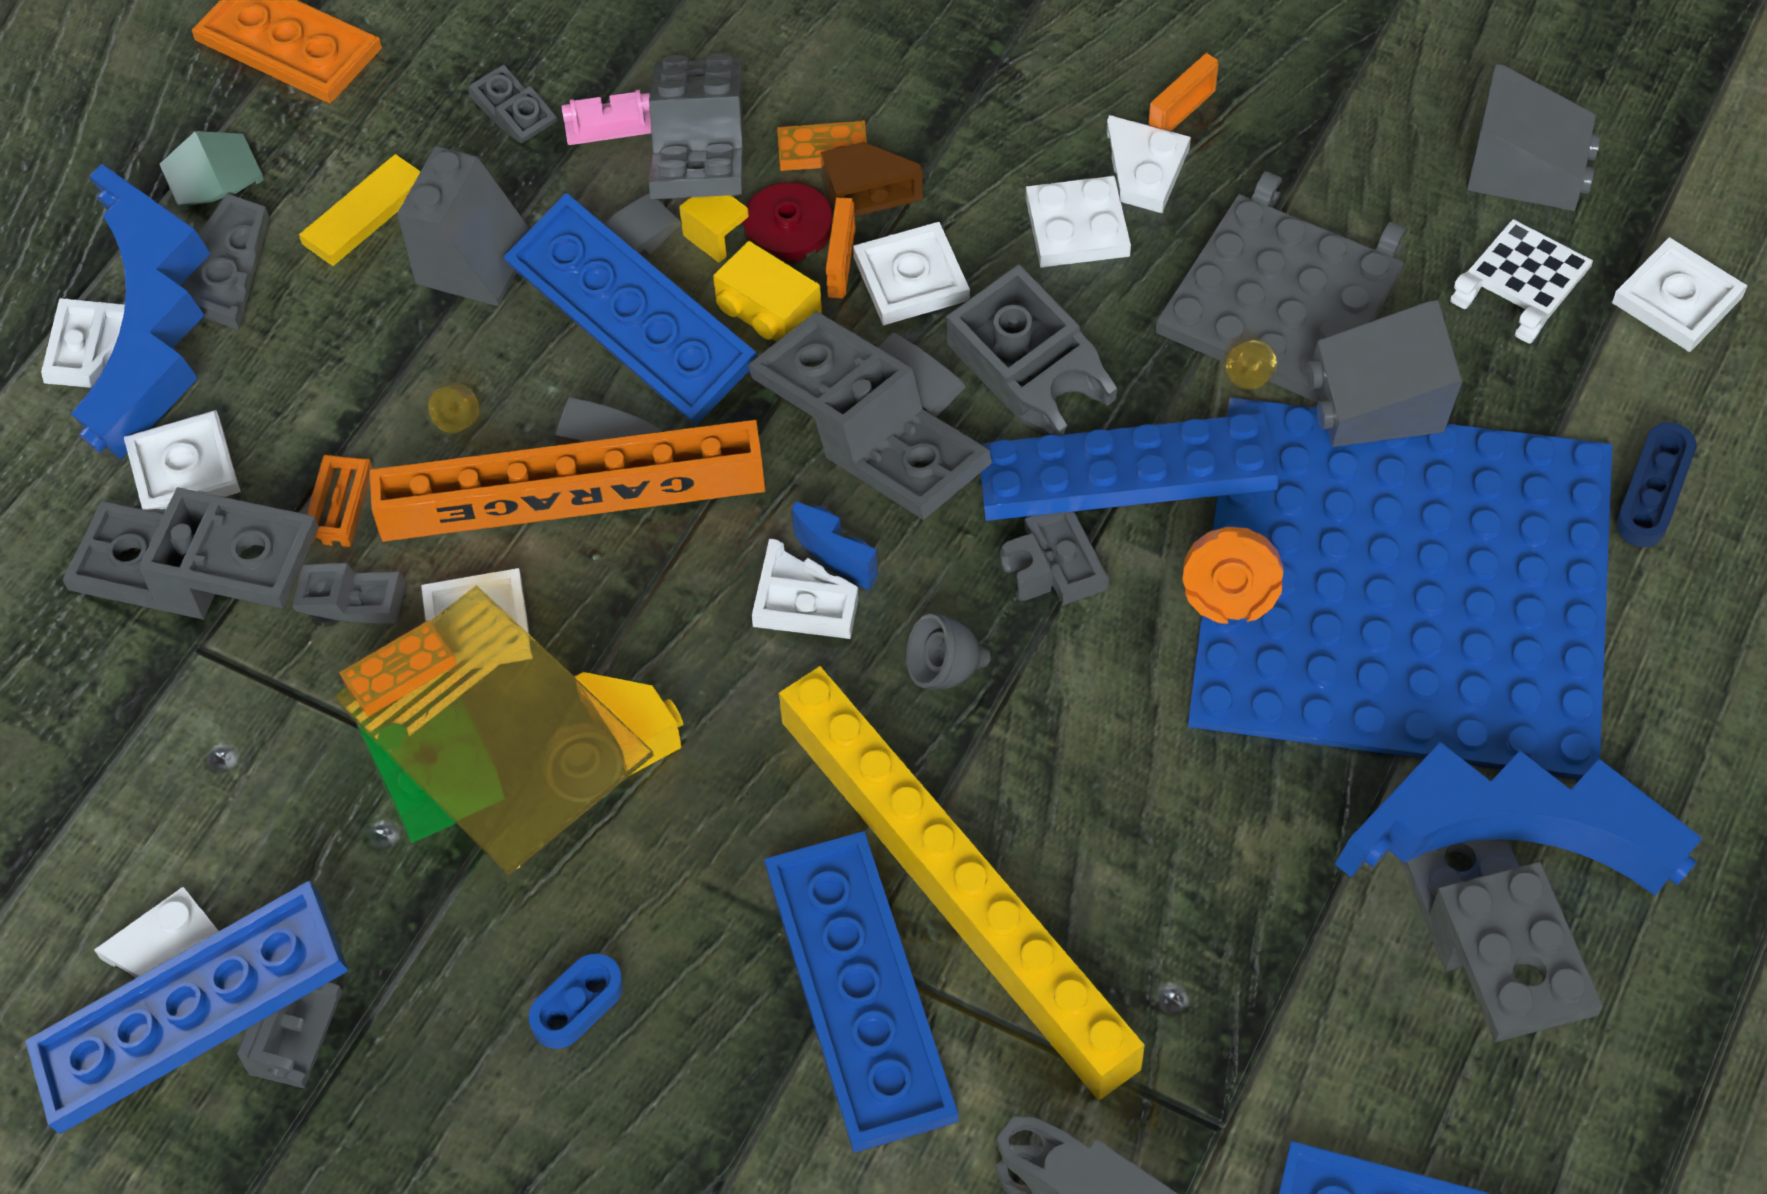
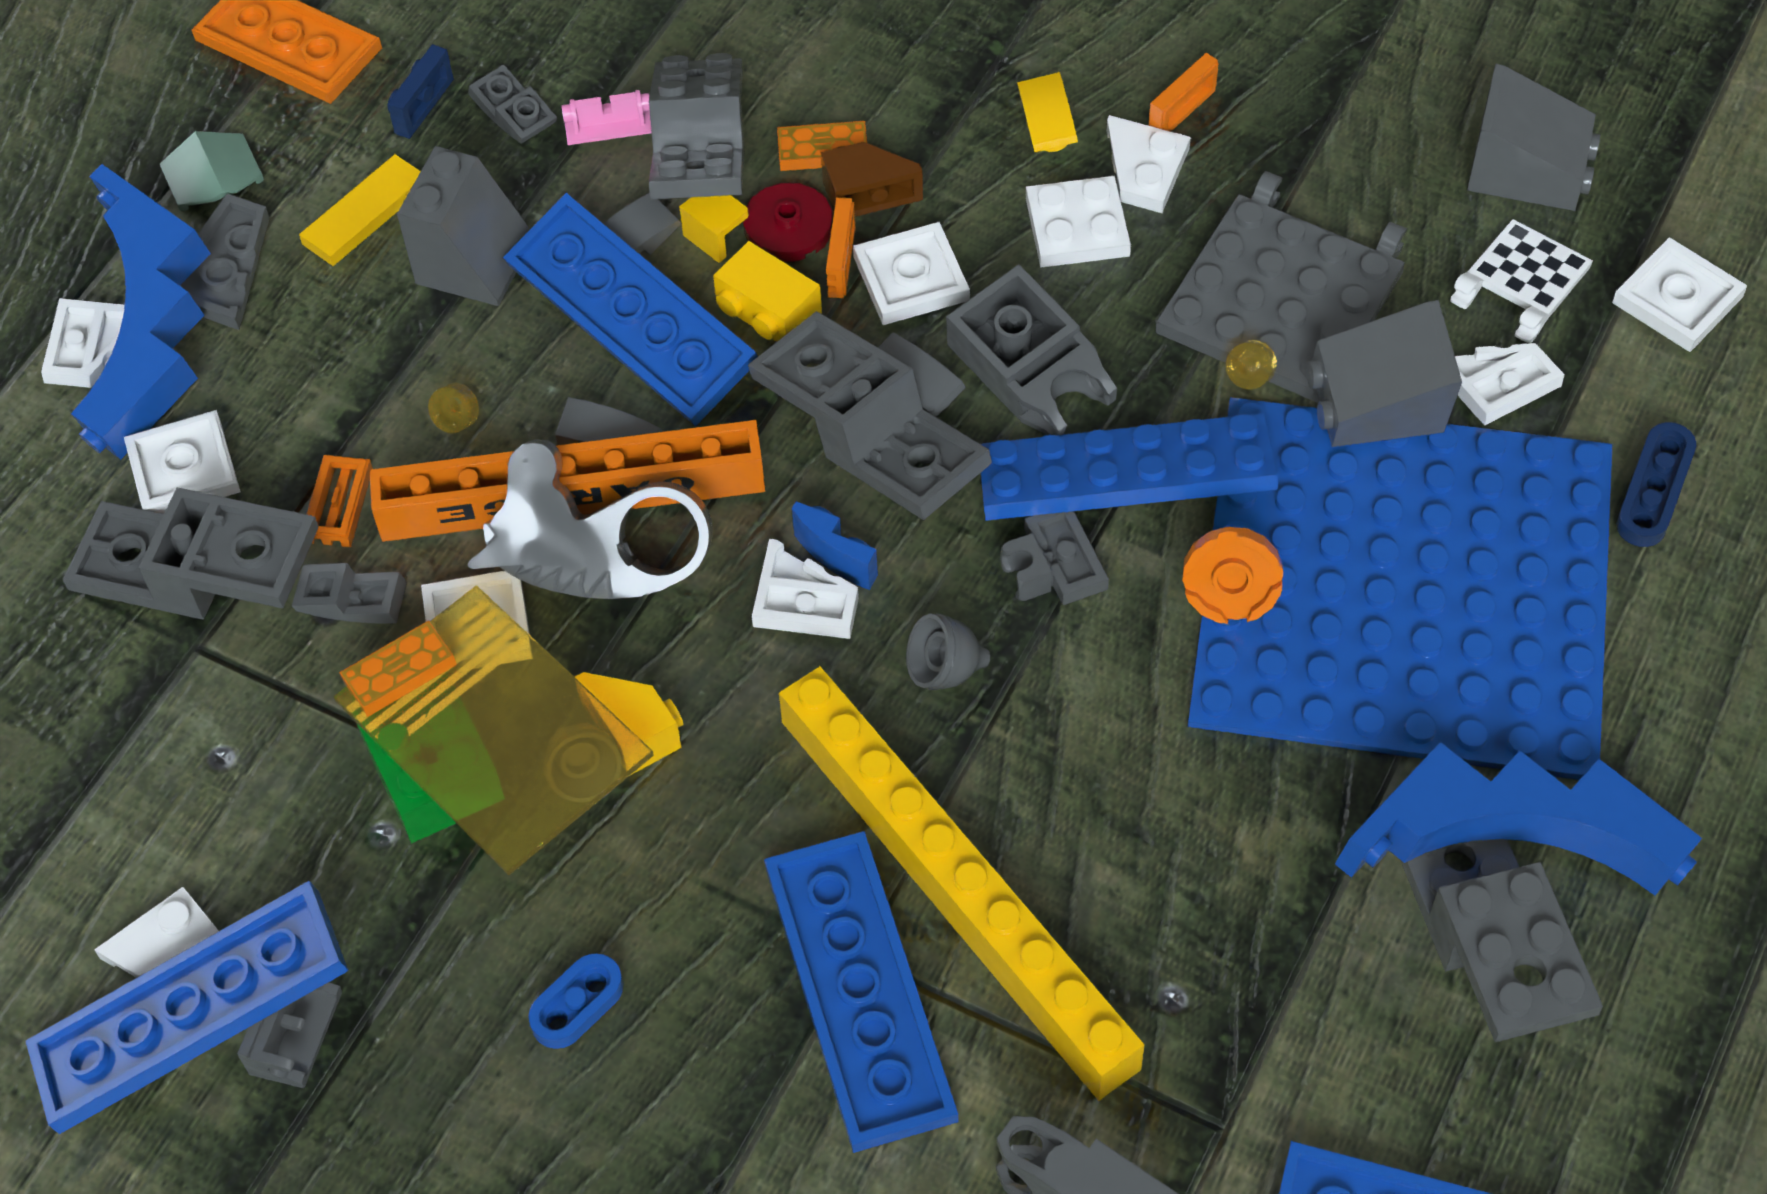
none -> dark blue plate [387,44,454,139]
none -> animal [467,439,713,599]
none -> yellow slope [1017,72,1078,152]
none -> white wing [1455,343,1564,426]

